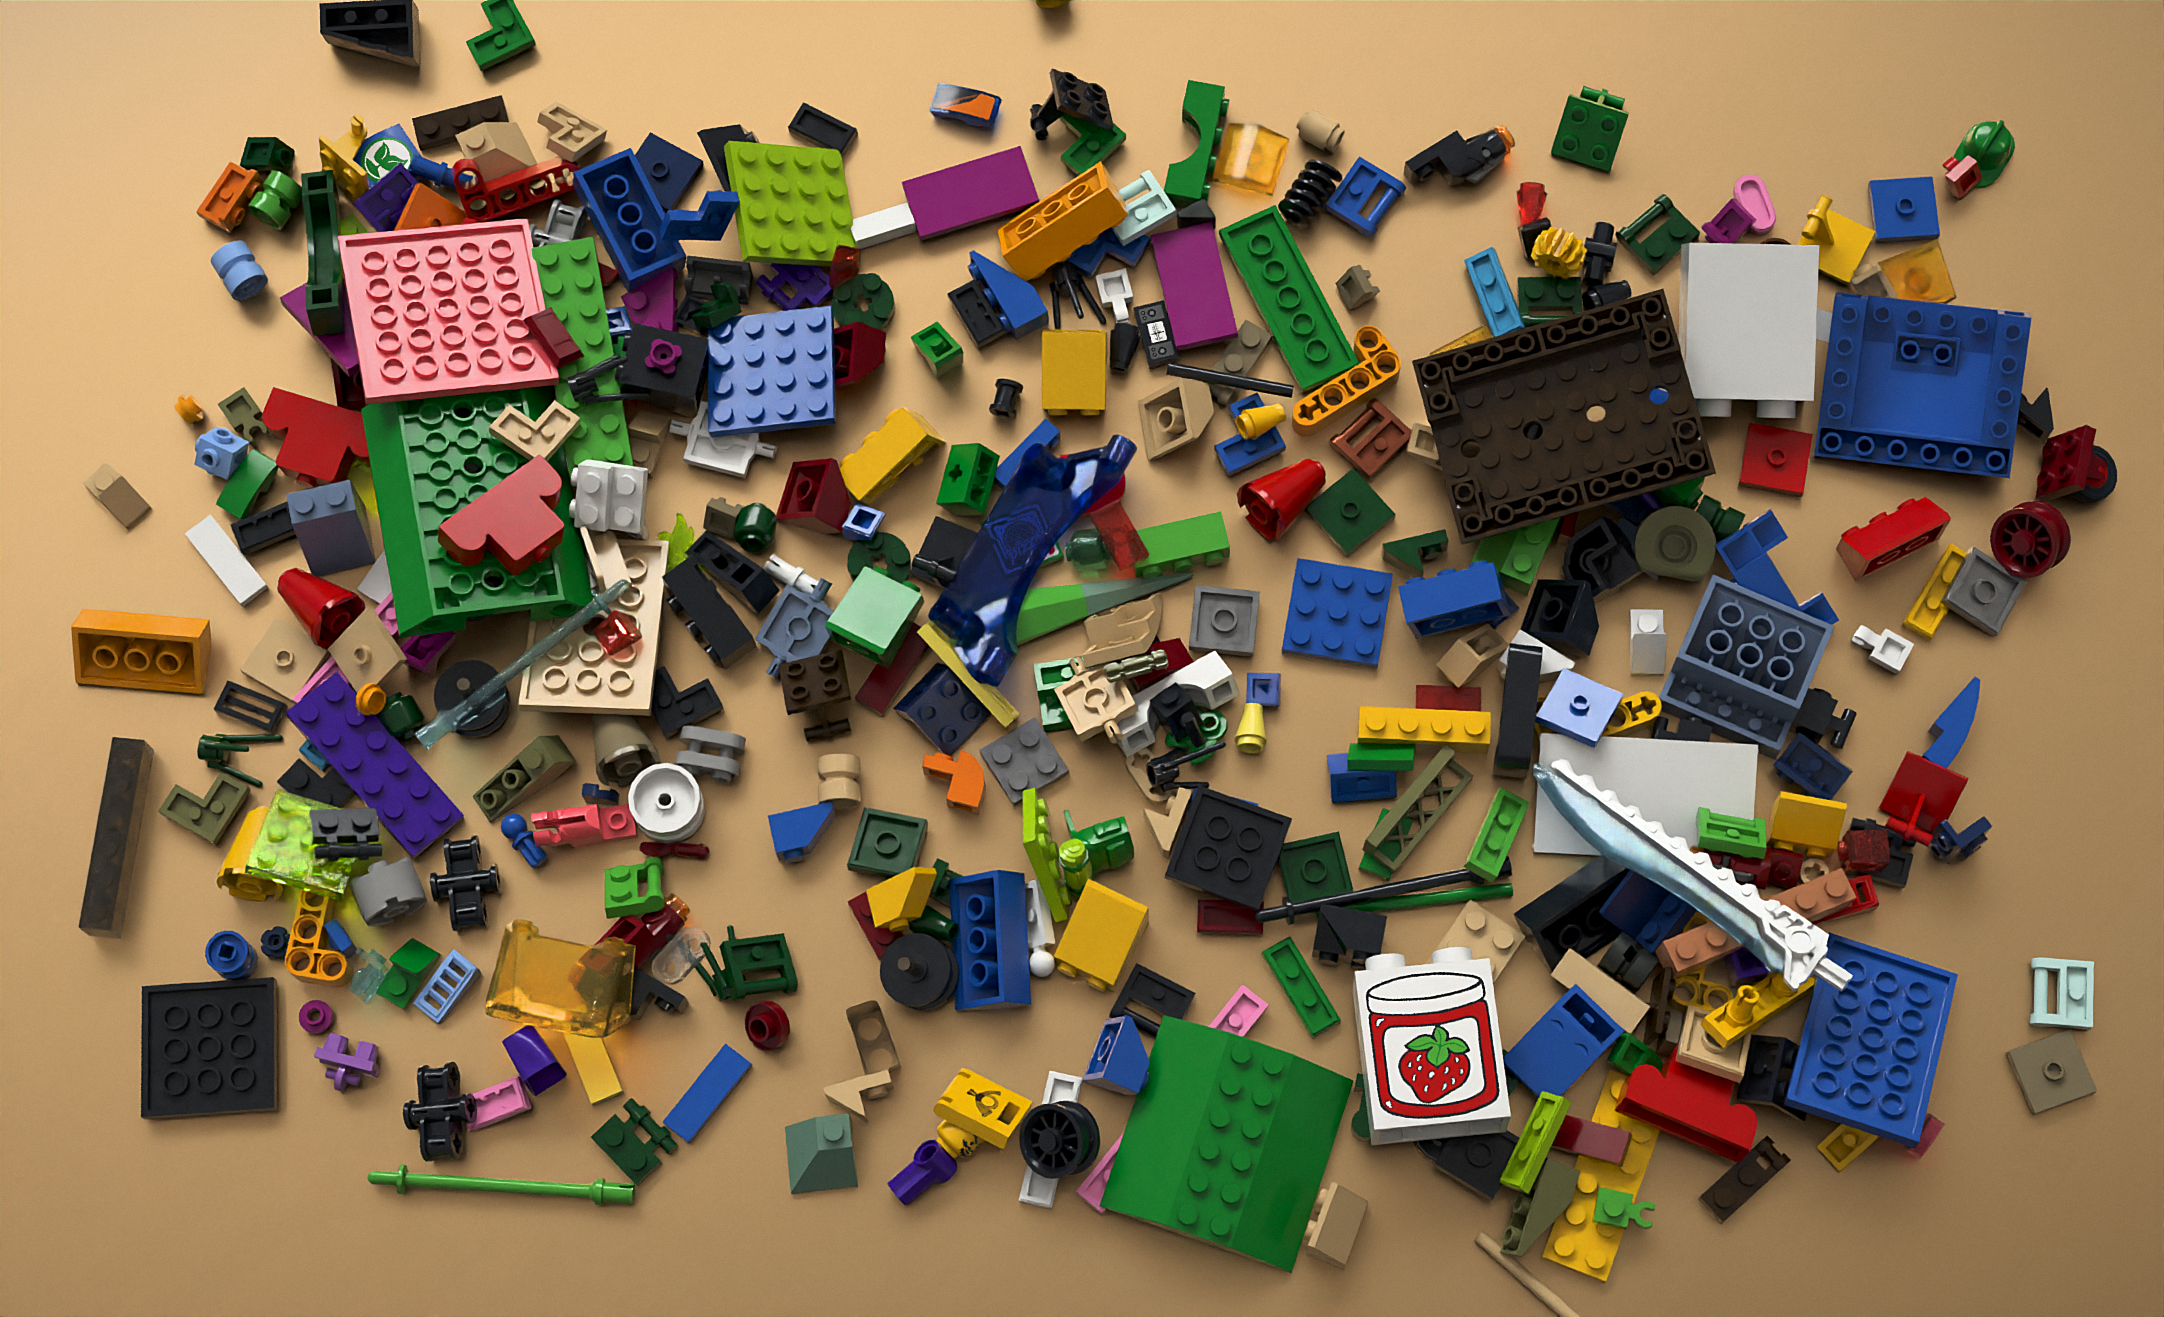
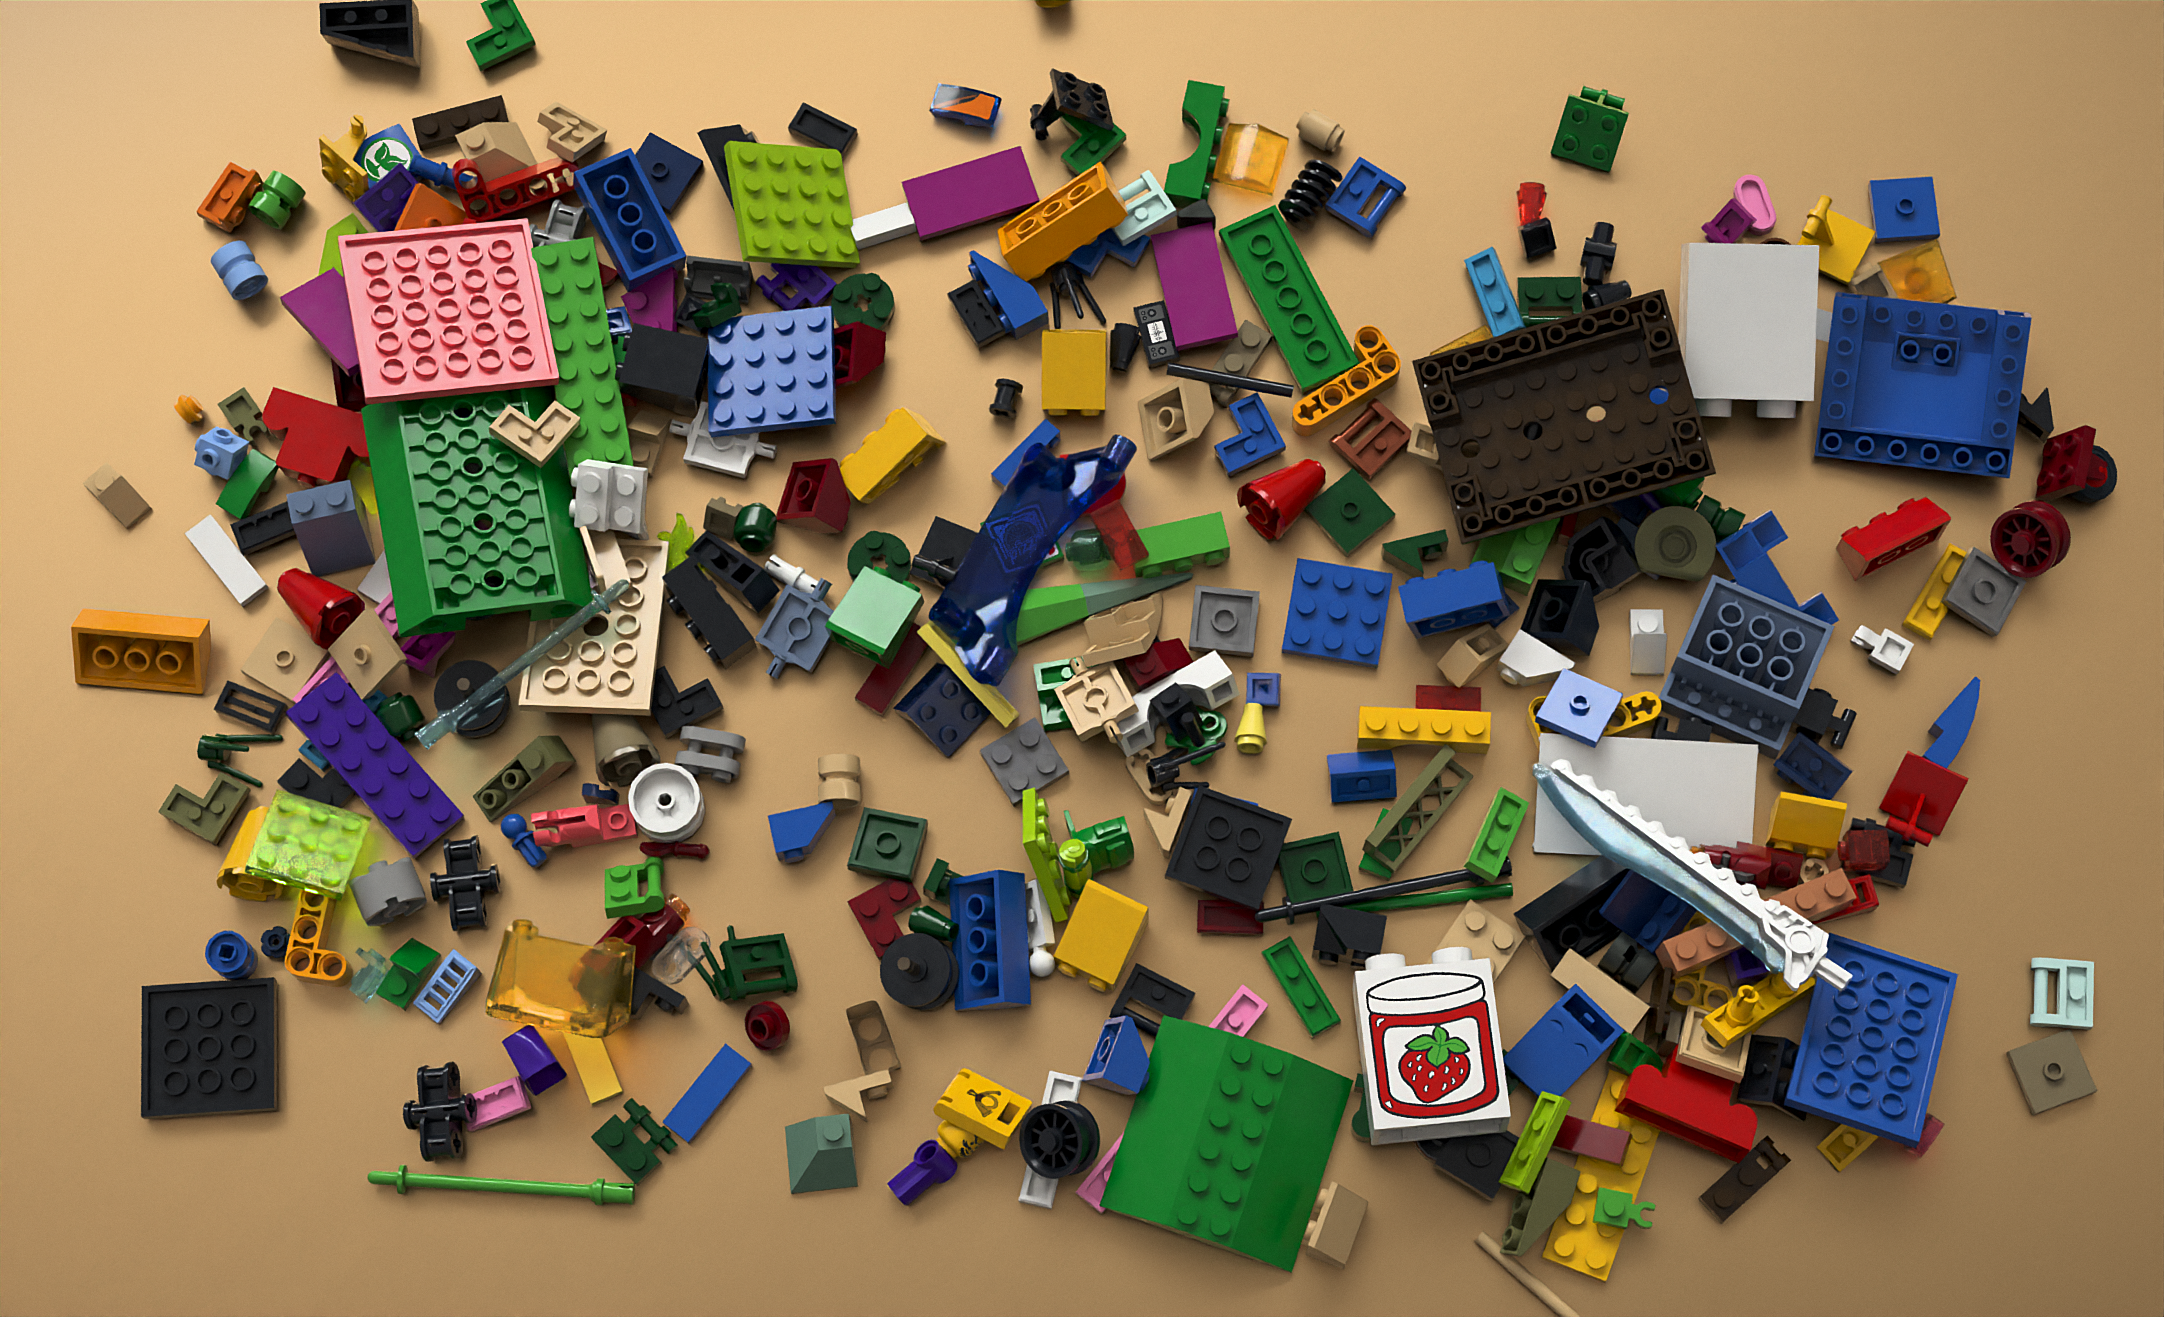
clear smoke brick [79,737,154,939] -> none
dark green bracket [240,137,295,176] -> none
magenta plate [299,1000,333,1033] -> none
dark green arch [301,170,345,336] -> none
black plate [308,808,382,862] -> none
medium lavender hips [314,1033,380,1091] -> none
blue tile [324,919,358,959] -> none
light orange plate [356,683,386,715] -> none
brick [438,454,564,575] -> none
dark red tile [523,307,584,369] -> none
black plant [567,354,650,406] -> none
clear red slope [592,610,643,656] -> none
magenta plate [645,339,682,374] -> none
blue plate [659,190,740,241] -> none
dark brown plate [779,649,851,742] -> none
clear red slope [829,245,861,289] -> none
blue slope [842,503,886,540] -> none
yellow slope [866,867,937,932] -> none
green slope [911,322,964,378] -> none
orange brick [922,750,986,815] -> none
green brick [936,443,1000,516] -> none
white plate [1095,269,1133,324] -> none
olive axle [1104,650,1168,683] -> none
yellow cone [1236,403,1286,440] -> none
dark tan tile [1335,265,1380,310] -> none
green tile [1347,743,1416,771] -> none
black plate [1403,125,1515,186] -> none
black beam [1493,643,1543,779] -> none
yellow gear [1531,227,1587,279] -> none
dark green plate [1615,194,1700,276] -> none
bright green plate [1695,807,1767,859] -> none
red plate [1738,423,1813,497] -> none
dark blue bracket [1929,816,1992,864] -> none
red tile [1942,155,1982,200] -> none
green piece [1954,120,2015,188] -> none

